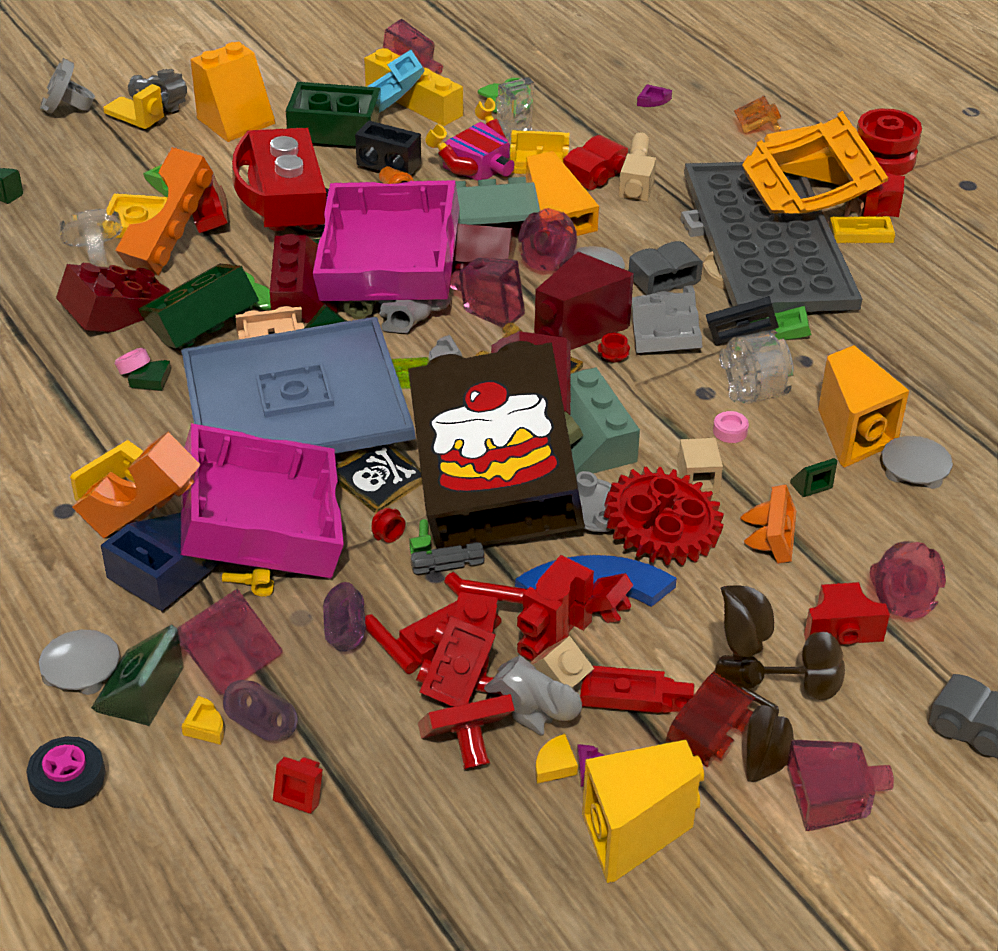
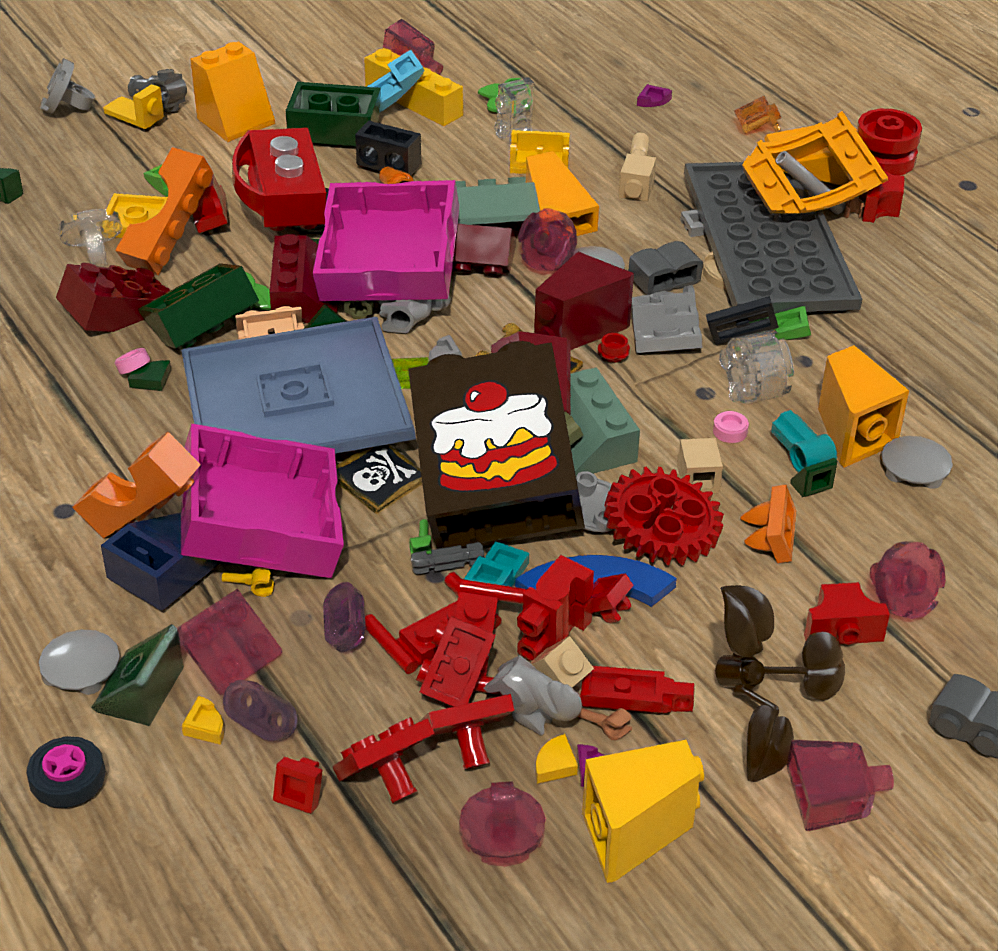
yellow bracket [70,440,143,501] -> none
red plate [371,507,406,543] -> none
torso [425,98,514,181] -> none
clear pink torso [450,257,525,329] -> none
red brick [563,135,628,190] -> none
clear red brick [666,671,755,767] -> none
yellow tile [829,217,895,243] -> none
none -> red plate [332,717,435,803]
none -> clear pink tile [459,781,546,867]
none -> teal slope [464,541,529,587]
none -> nougat hand [577,708,632,740]
none -> teal piece [771,410,837,472]
none -> light grey piece [775,151,846,214]

